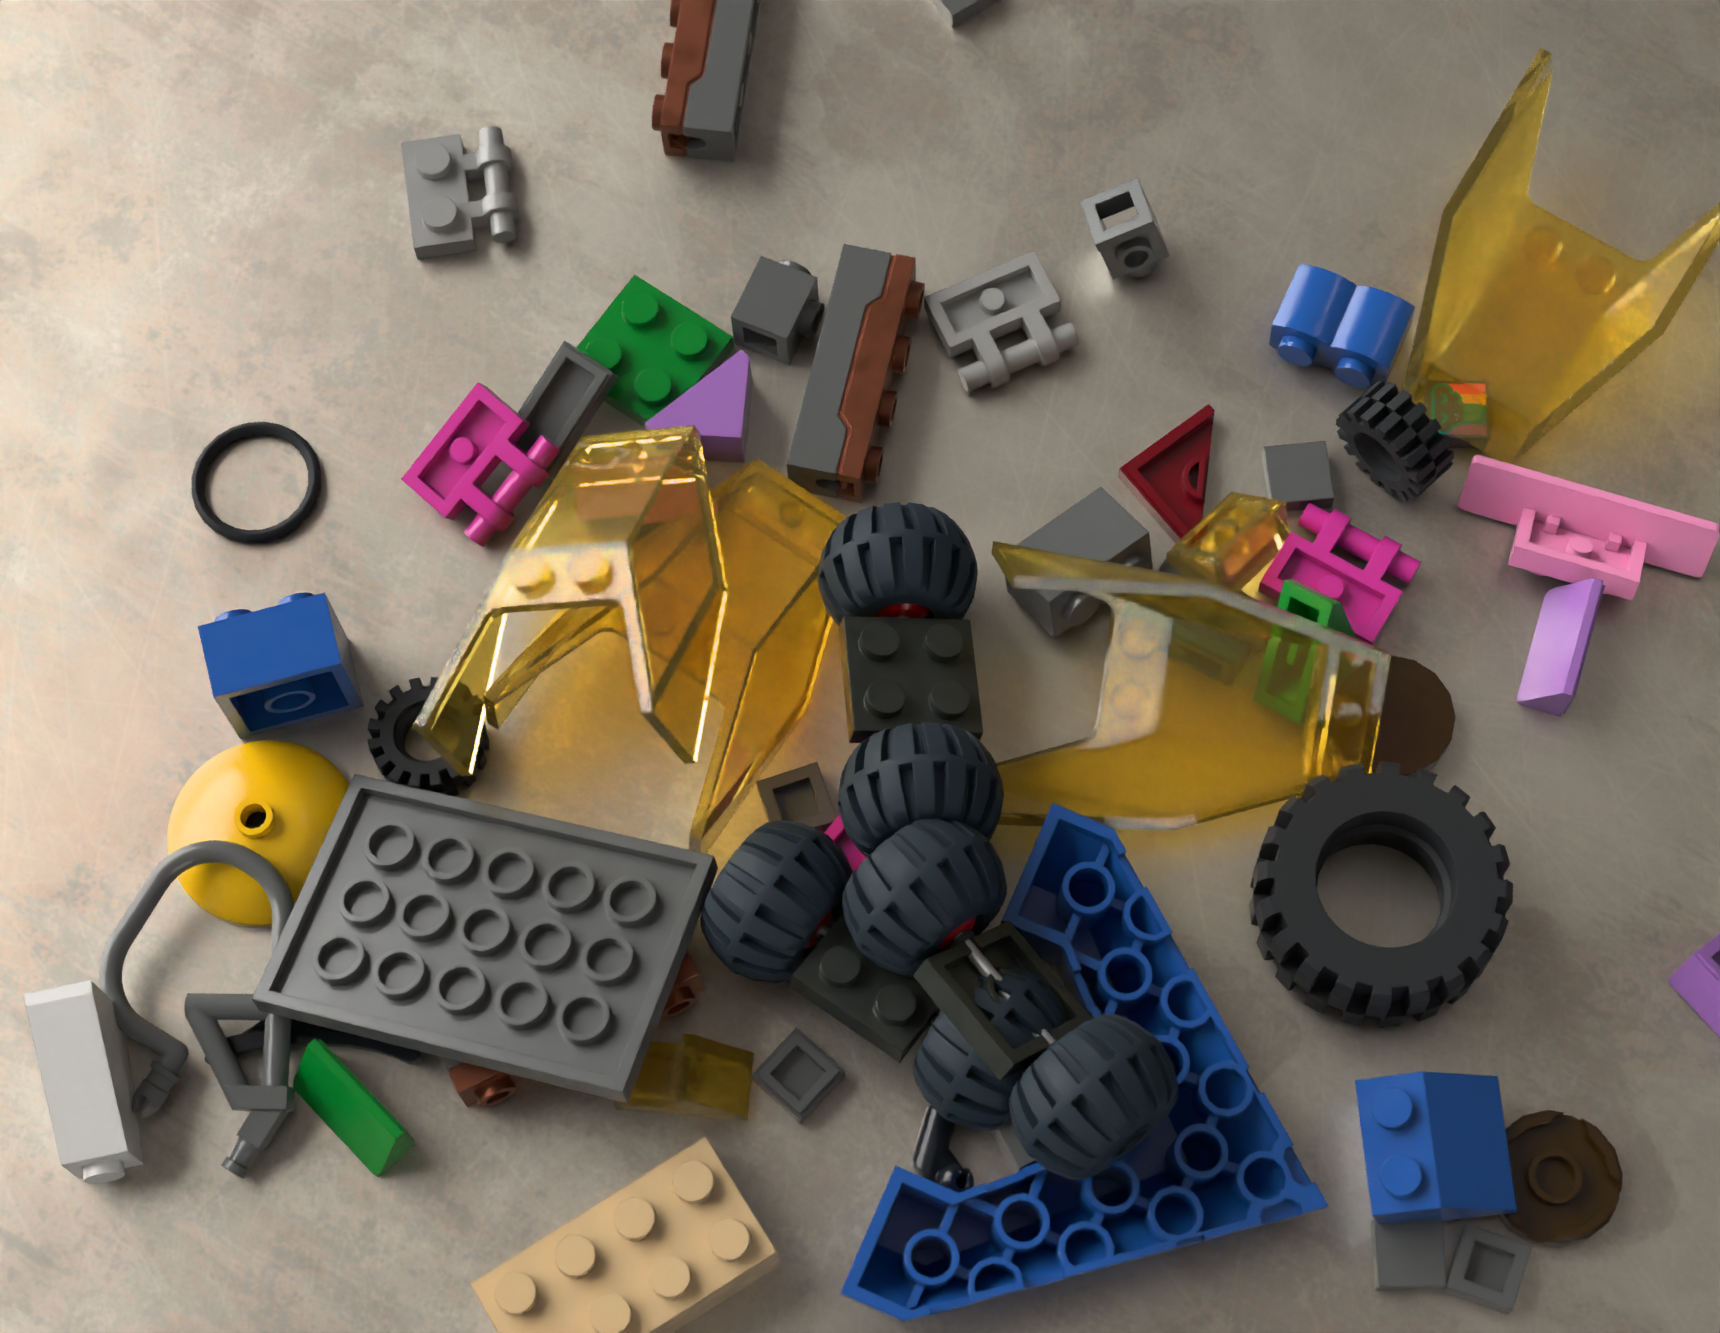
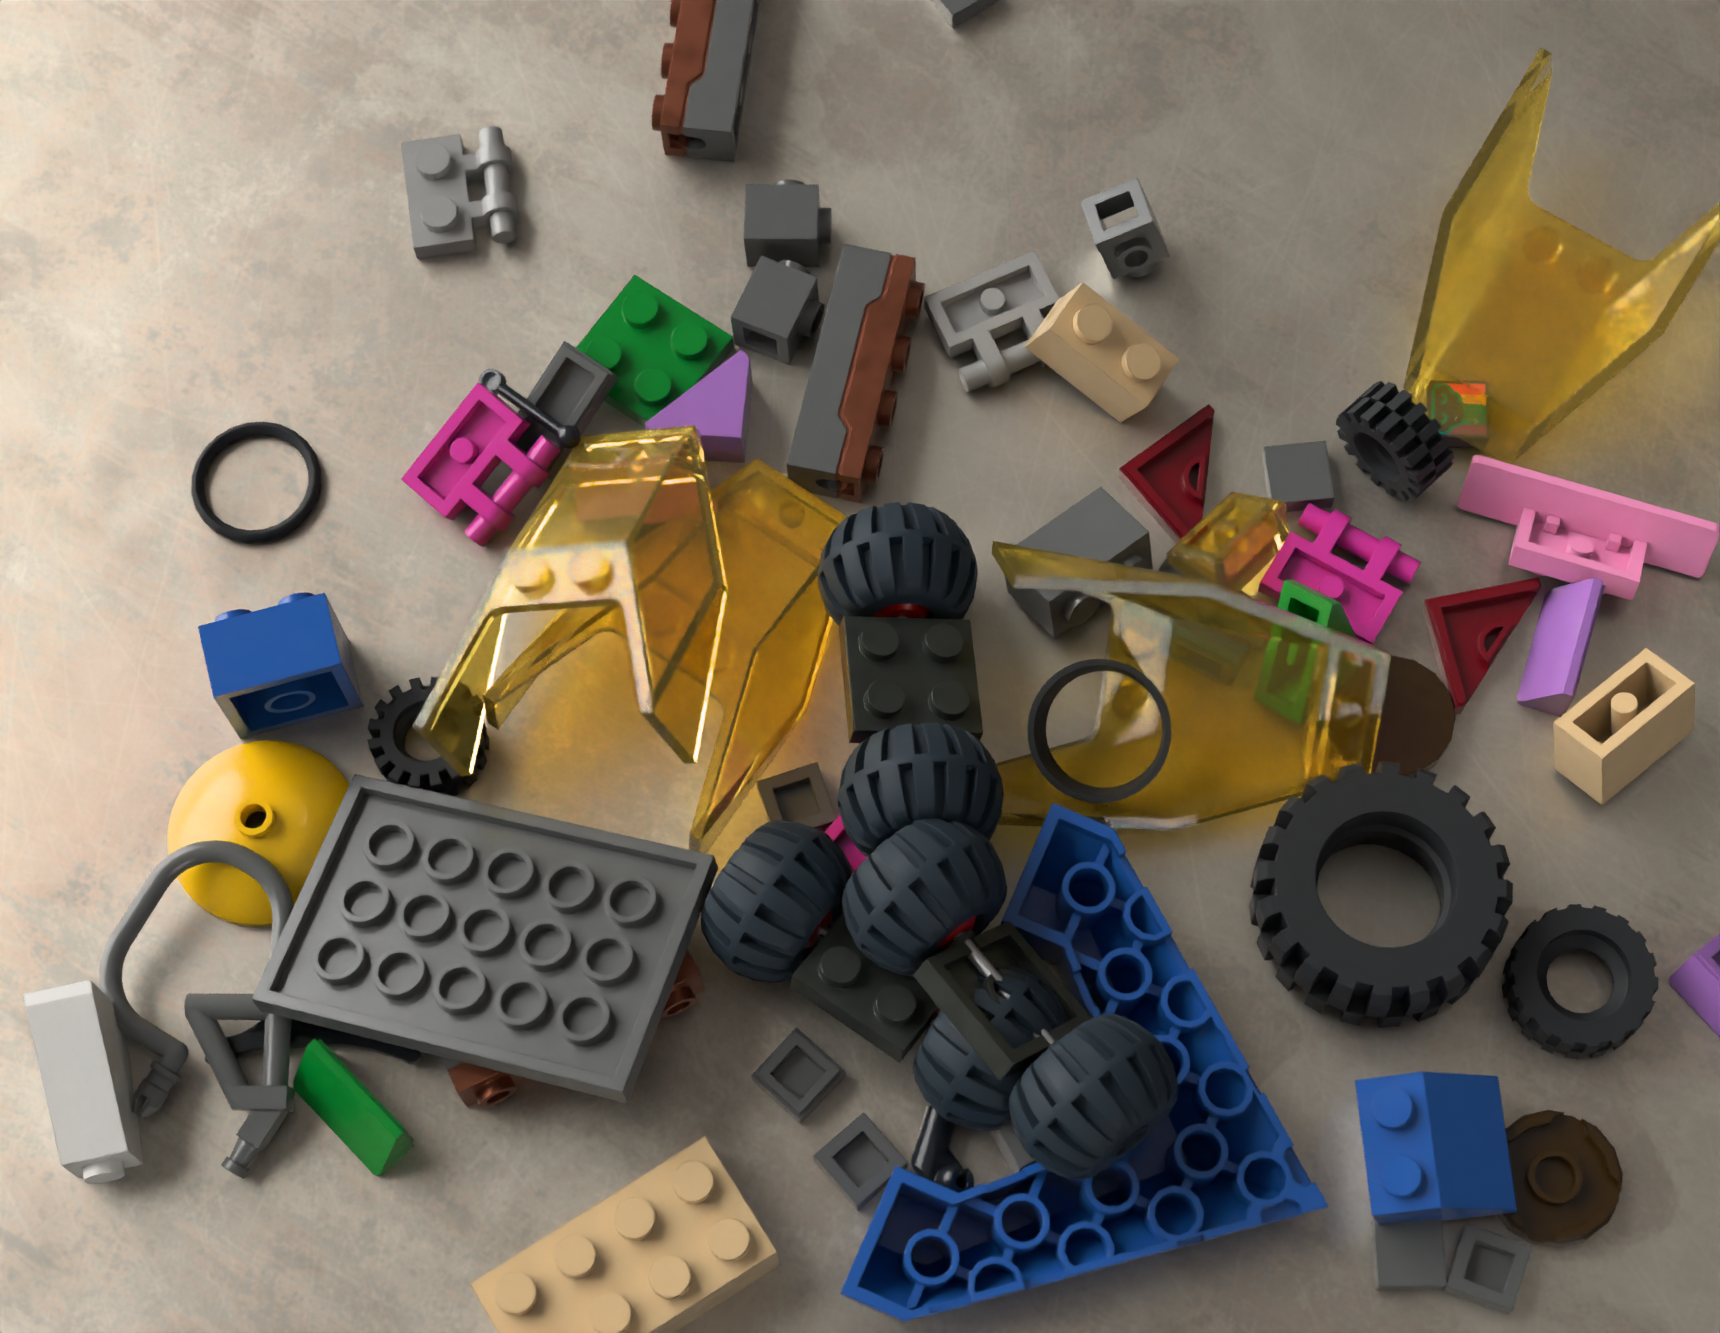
clear yellow slope [614,1033,755,1120] -> none
blue brick [1269,264,1415,388] -> none
none -> black hinge [479,369,581,449]
none -> dark grey brick [744,179,832,267]
none -> dark grey tile [813,1112,908,1211]
none -> tan brick [1025,282,1180,423]
none -> black tyre [1027,659,1171,803]
none -> dark red tile [1422,577,1541,715]
none -> black tyre [1502,904,1659,1059]
none -> tan brick [1553,648,1695,805]

